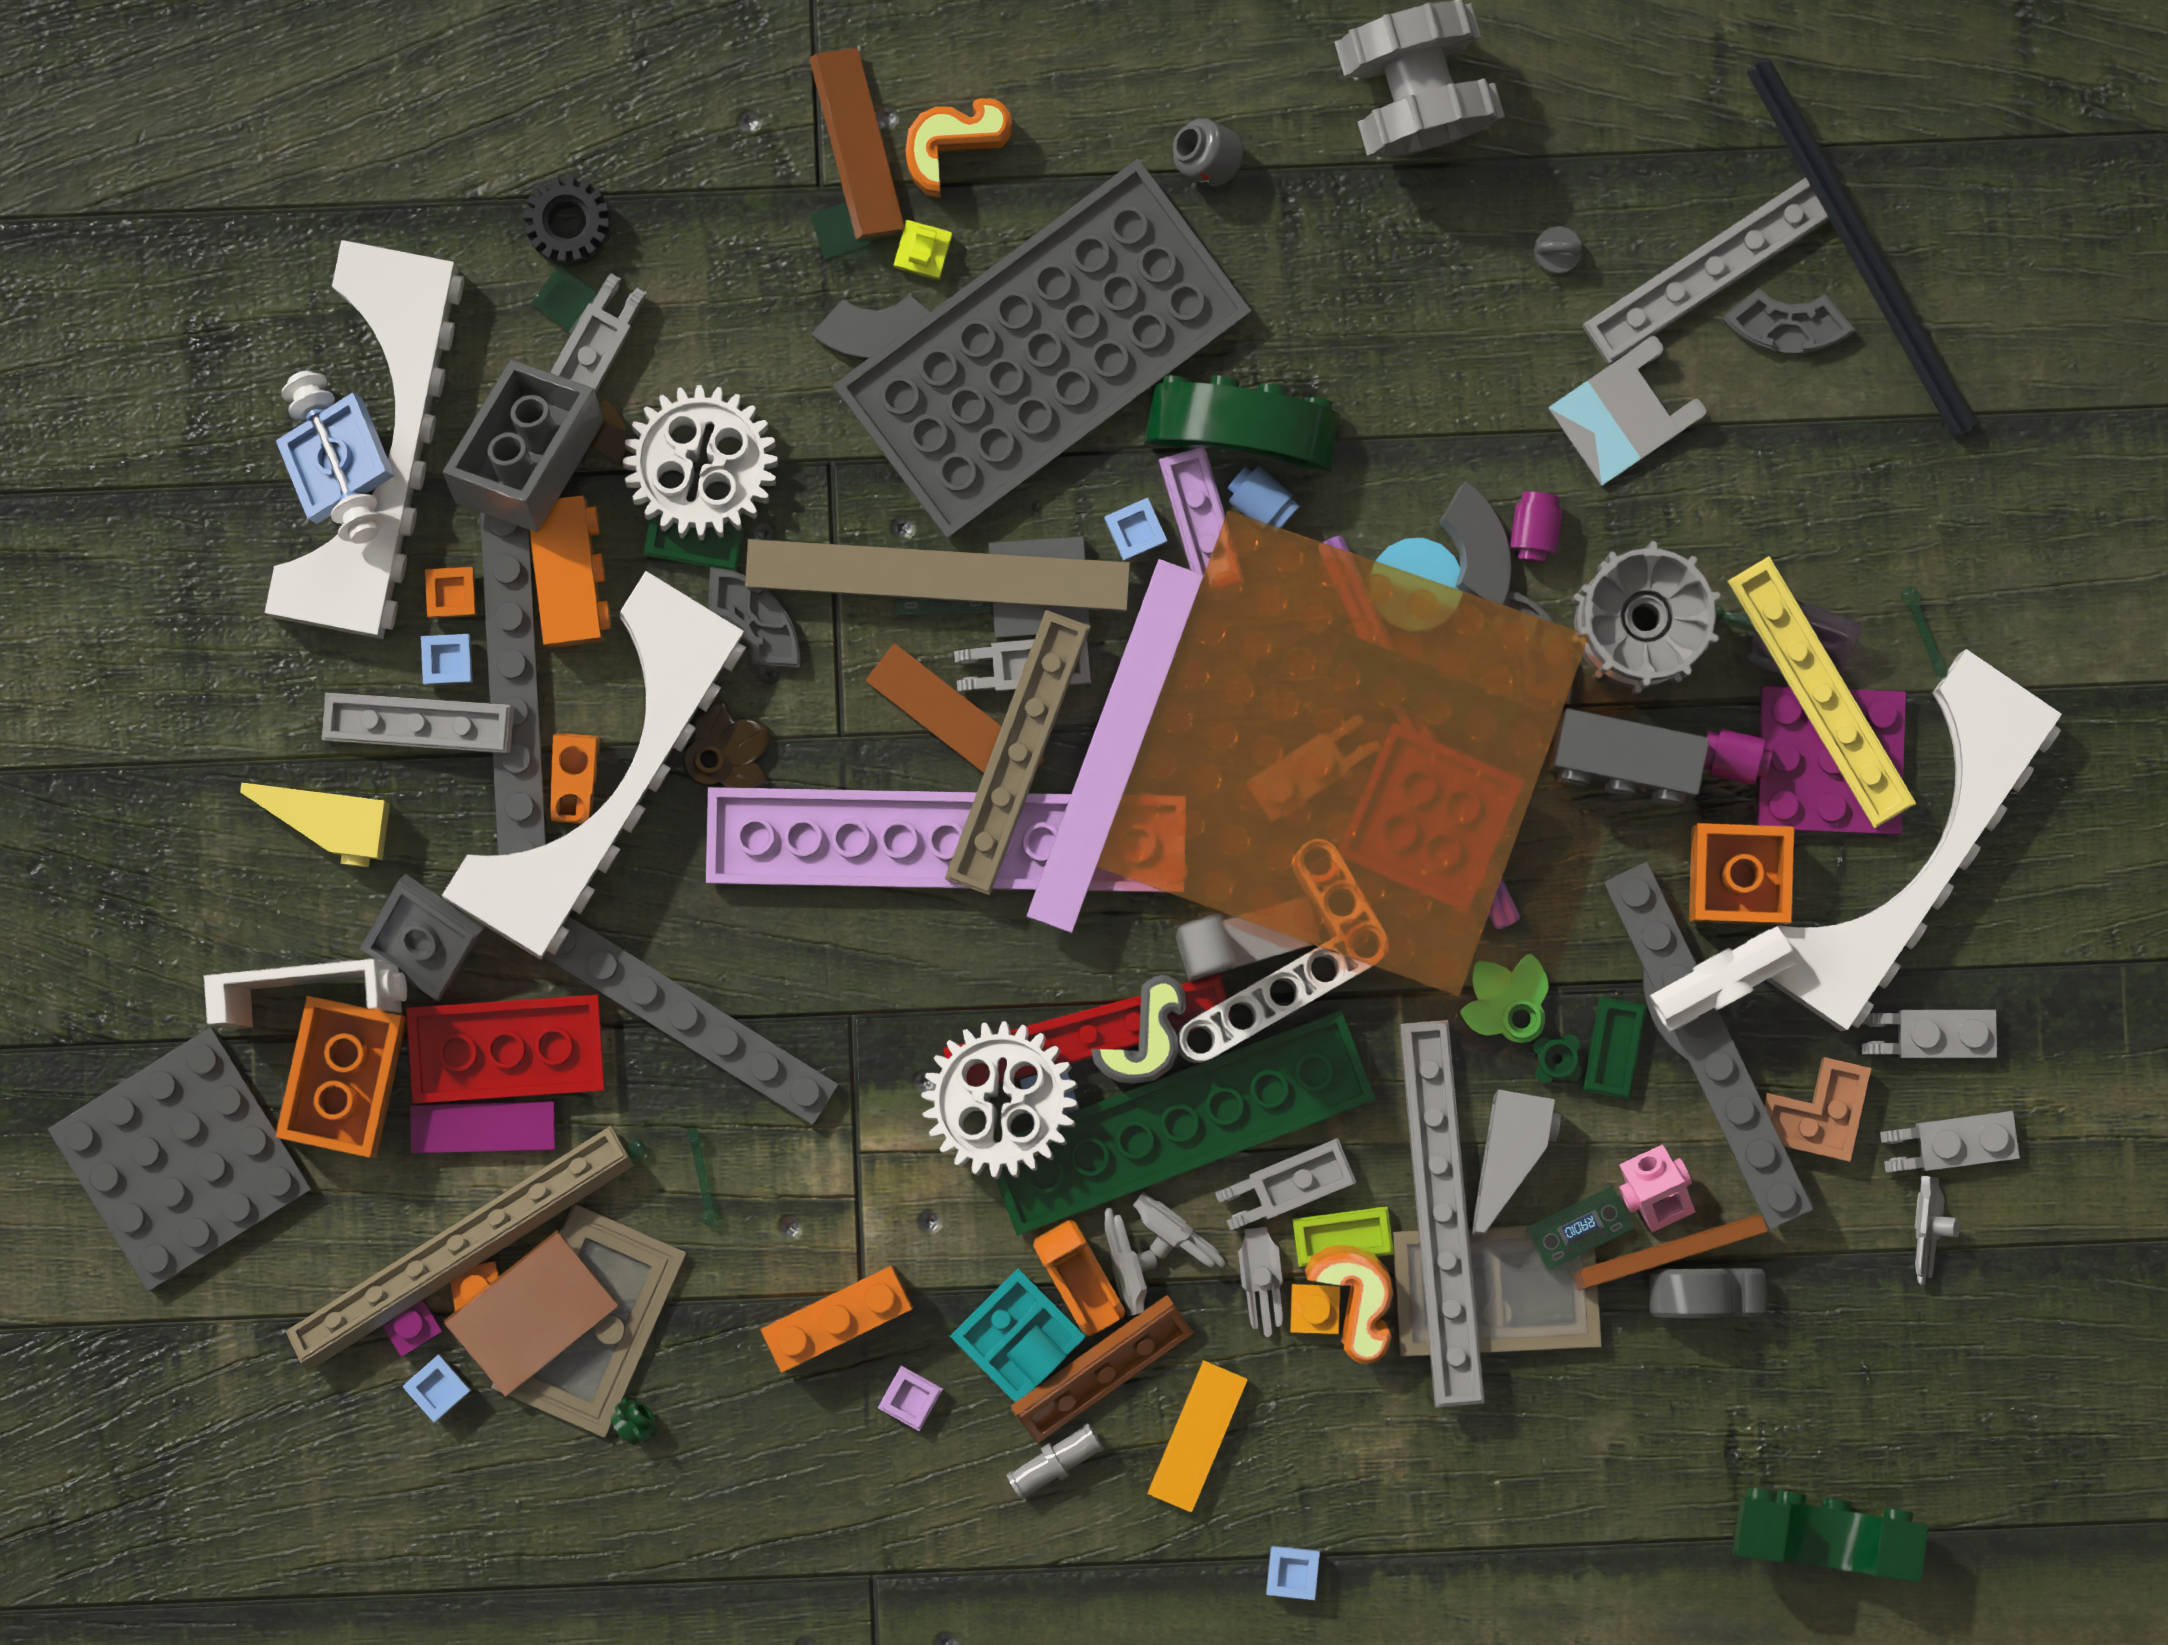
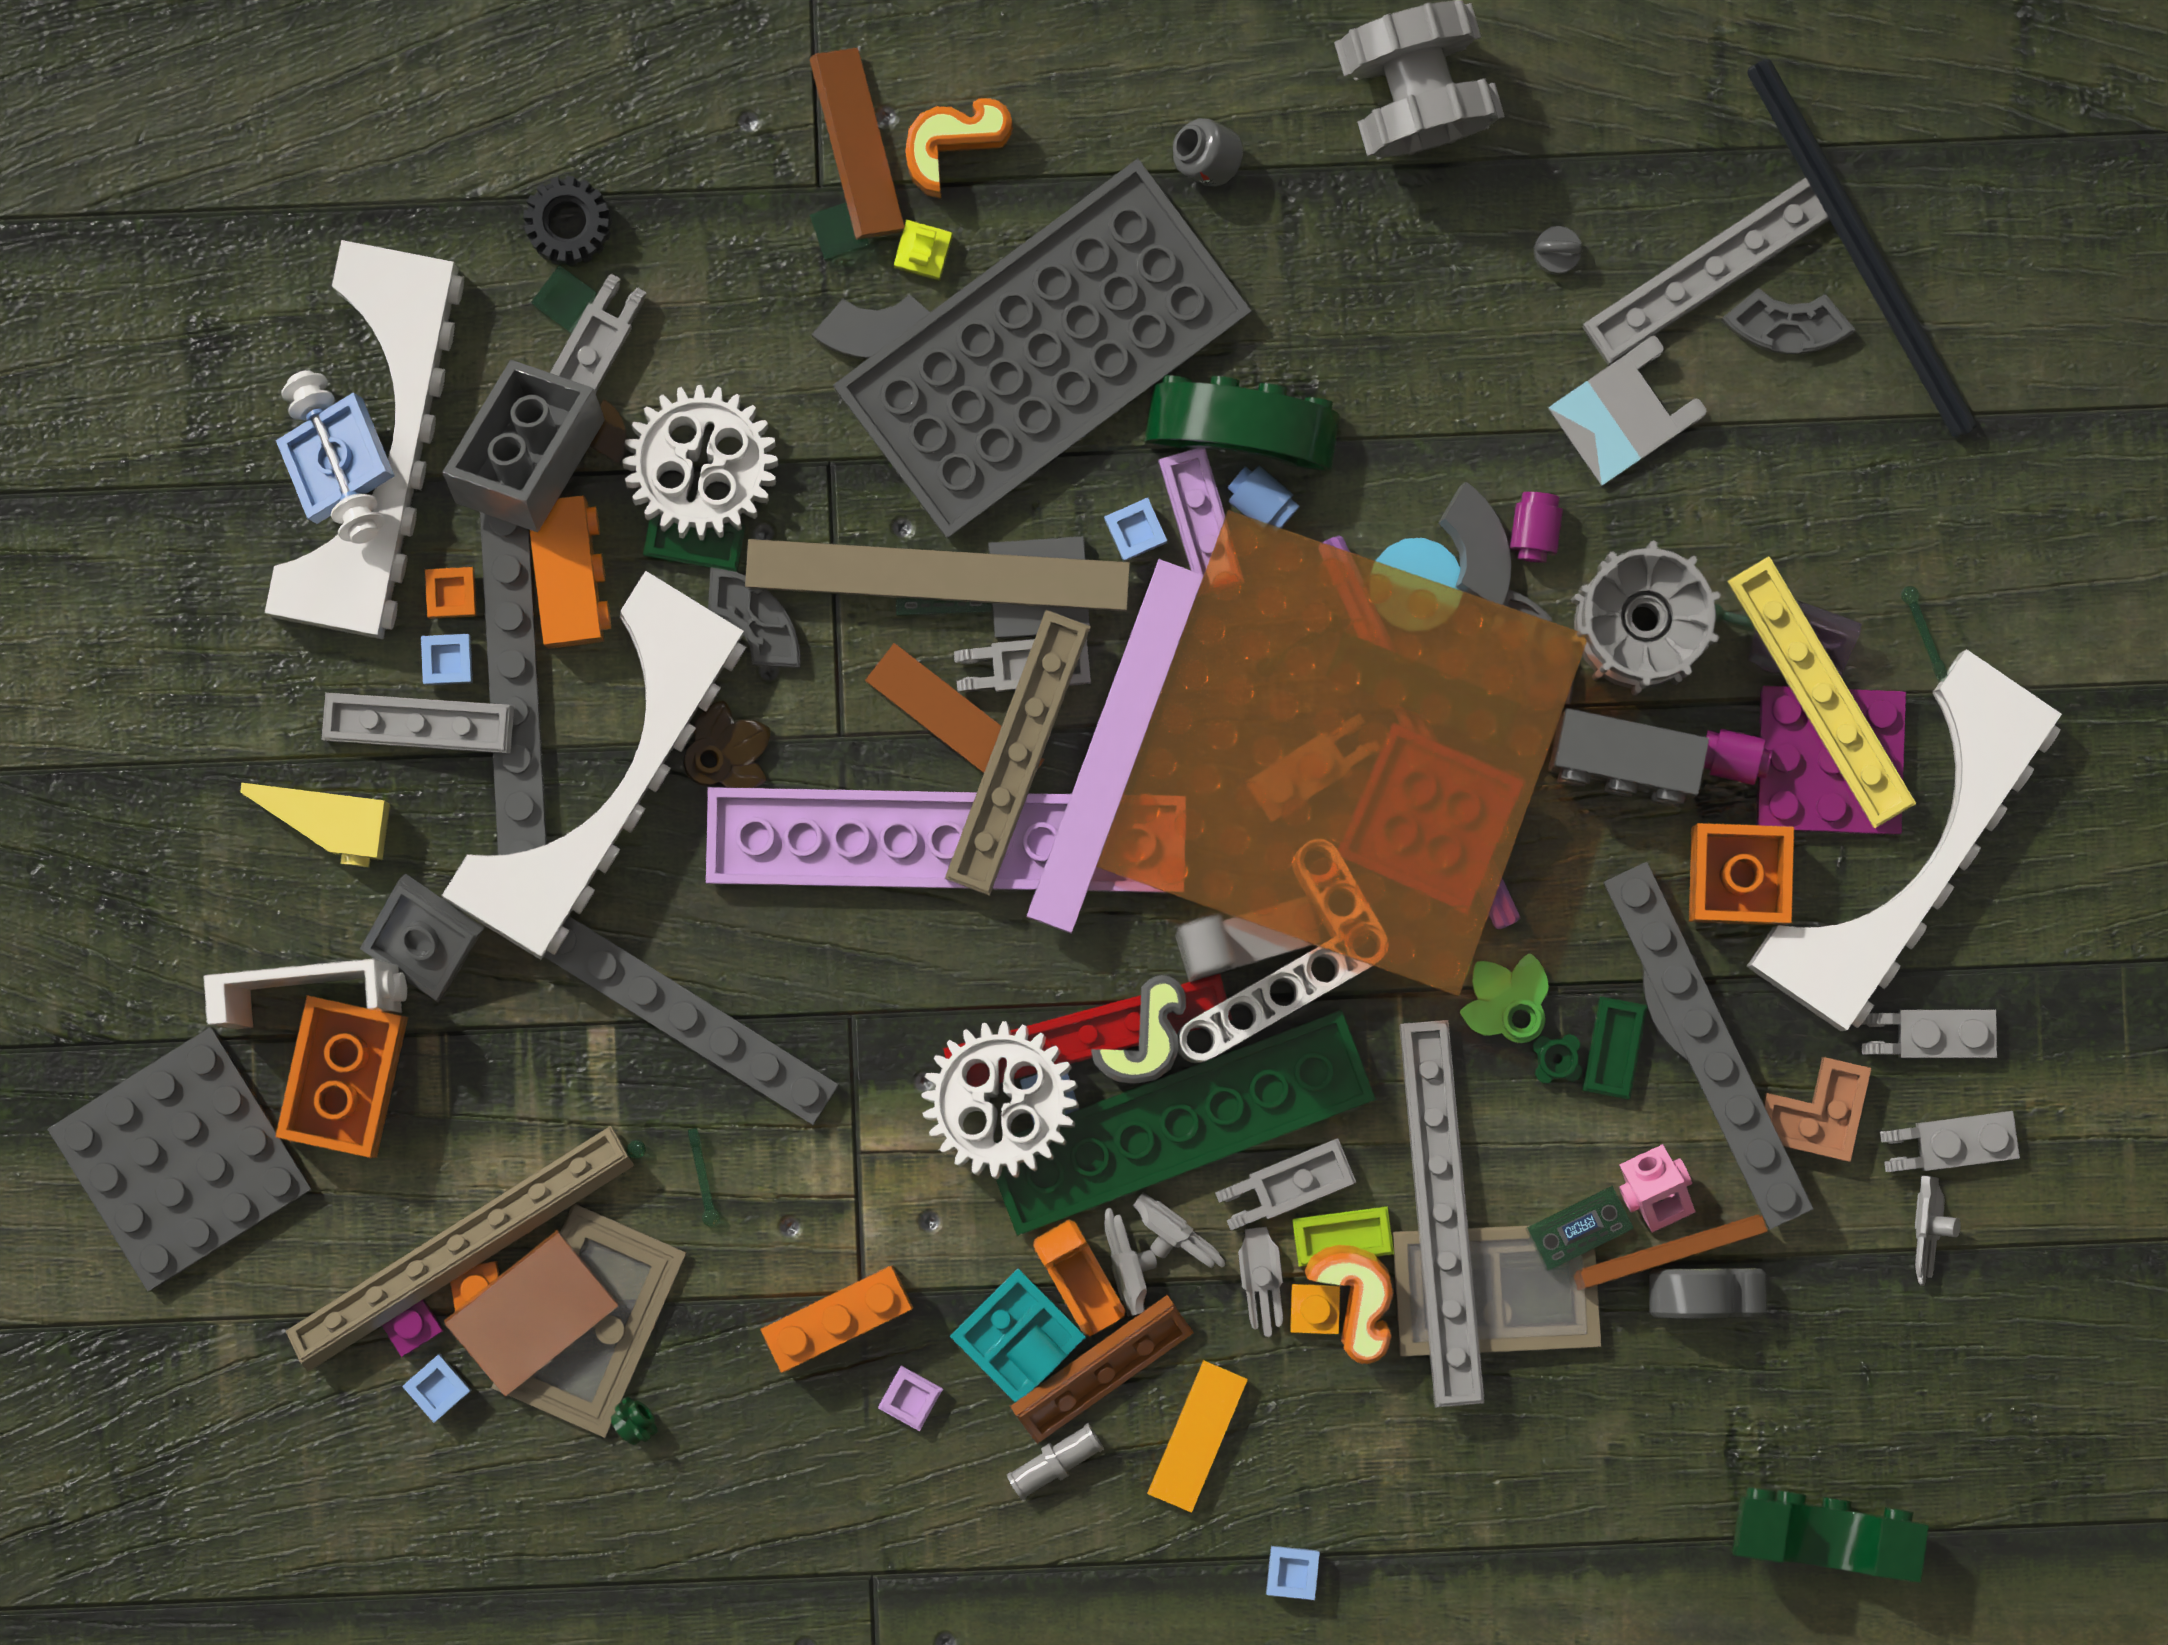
red plate [406,995,605,1104] -> none
magenta tile [410,1102,556,1153] -> none
orange leg [551,733,601,824] -> none
light grey slope [1471,1090,1561,1238] -> none
white piece [1649,927,1797,1032] -> none

